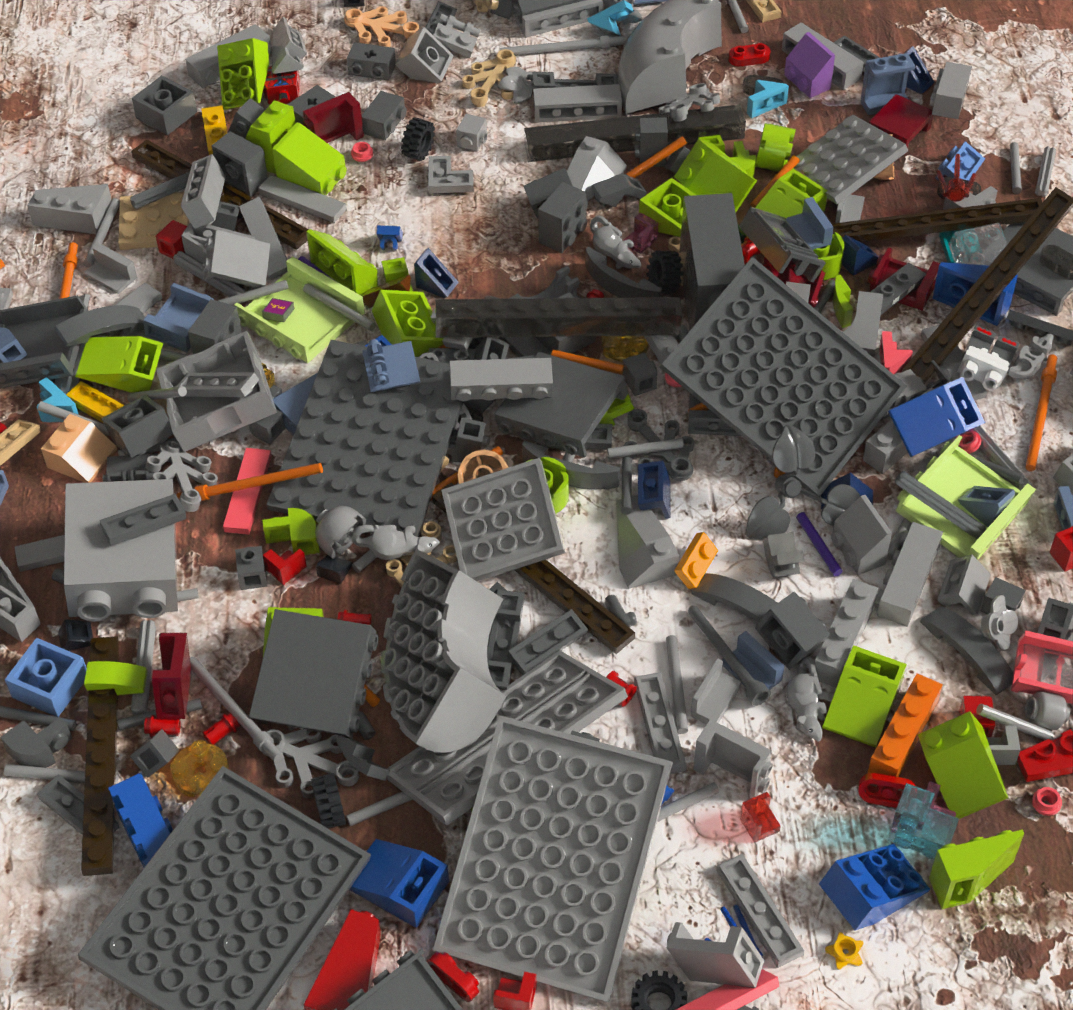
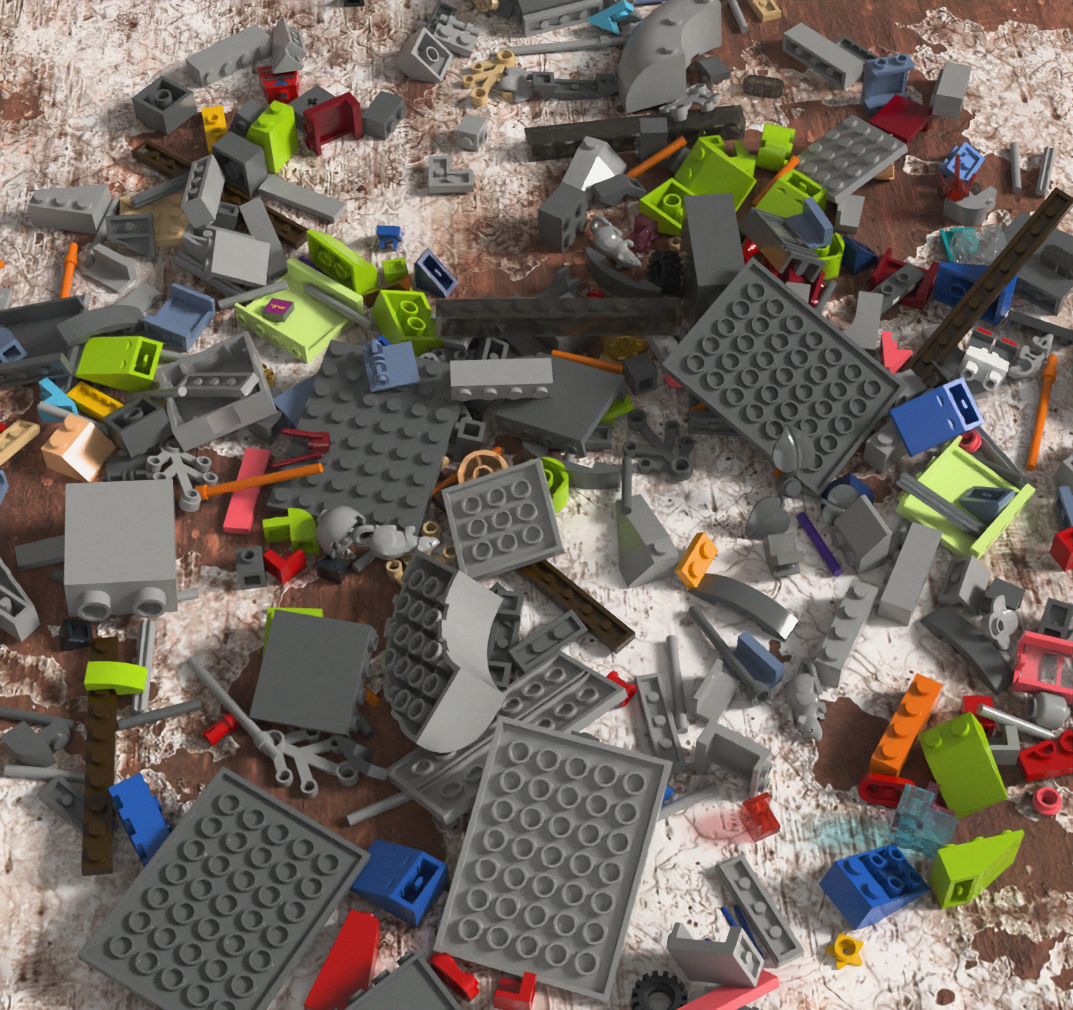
medium blue brick [5,638,87,717] -> none
dark grey plate [100,494,186,546] -> none
dark grey panel [130,729,179,778] -> none
red pin [144,715,181,737] -> none
dark red panel [152,633,192,719] -> none
red panel [155,220,188,260] -> none
clear yellow plate [170,740,229,797] -> none
dark grey brick [188,299,242,354] -> none
lime slope [217,38,269,110] -> none
lime slope [272,122,347,196] -> none
black tyre [311,773,346,829] -> none
red pin [337,610,372,625] -> none
light nougat plant [344,6,420,47] -> none
dark grey brick [347,42,396,81] -> none
coral plate [351,142,373,162] -> none
black tyre [401,117,435,161] -> none
dark grey brick [524,168,573,219] -> none
light grey brick [533,84,622,123] -> none
dark grey arm [605,595,637,627] -> none
light grey bar [607,438,683,458] -> none
dark blue panel [638,460,671,519] -> none
red plate [728,43,771,67] -> none
medium azure slope [747,80,789,118] -> none
dark grey brick [755,591,830,671] -> none
medium lavender slope [784,32,835,98] -> none
lime slope [822,645,907,748] -> none
dark brown plate [832,198,1043,242] -> none
lime slope [833,275,853,328] -> none
dark blue slope [903,46,935,94] -> none
none -> dark grey wing [105,213,157,259]
none -> dark red plant [271,428,330,468]
none -> dark grey slope [694,56,730,83]

